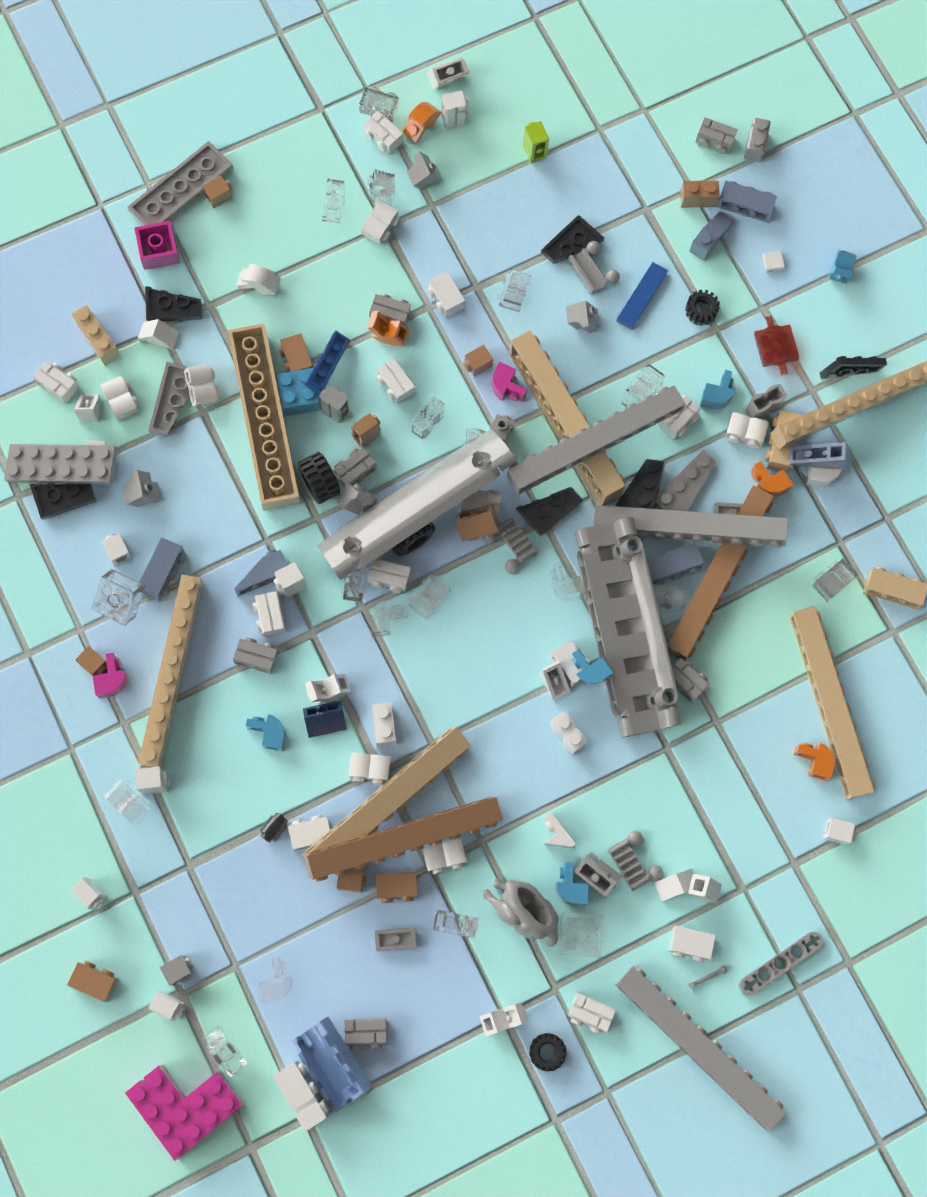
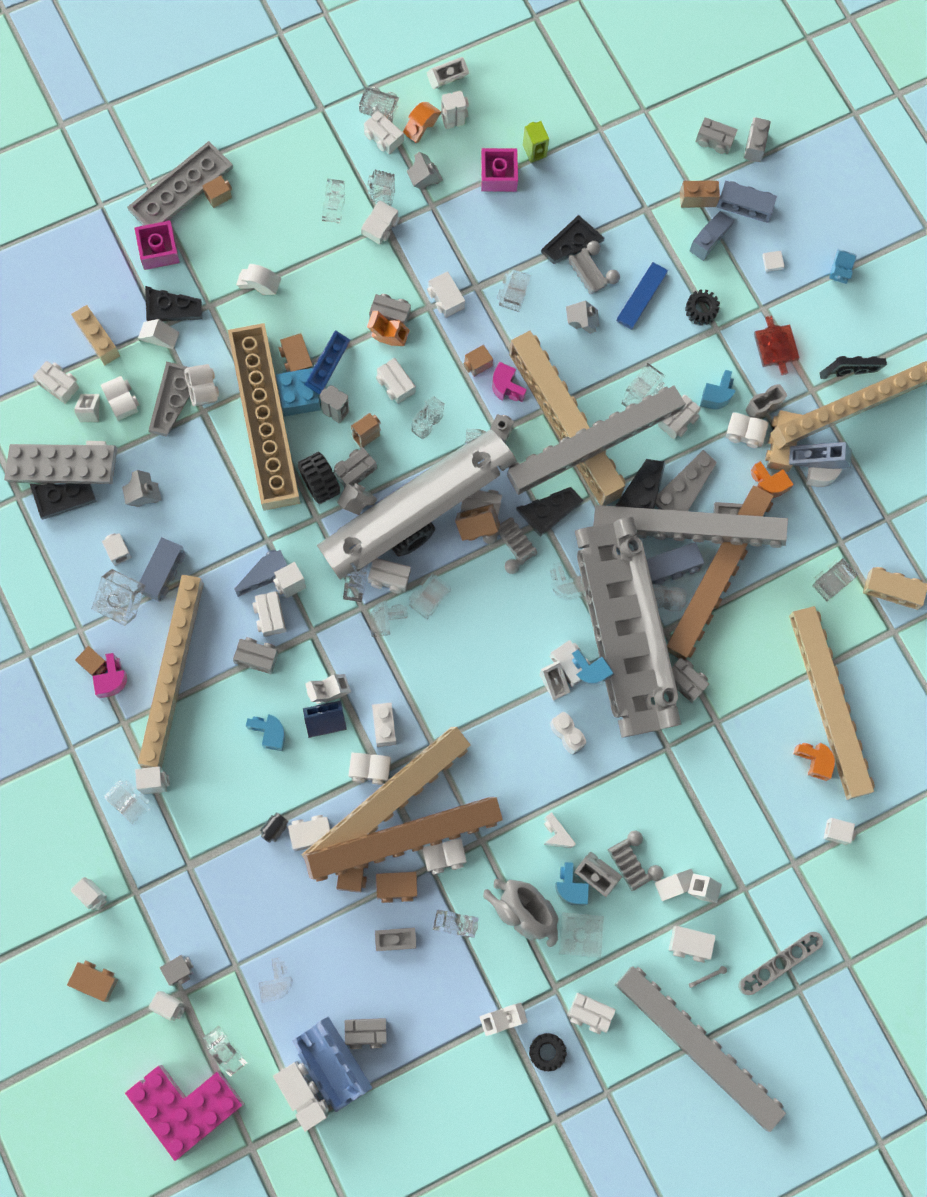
none -> dark pink brick [481,148,518,192]

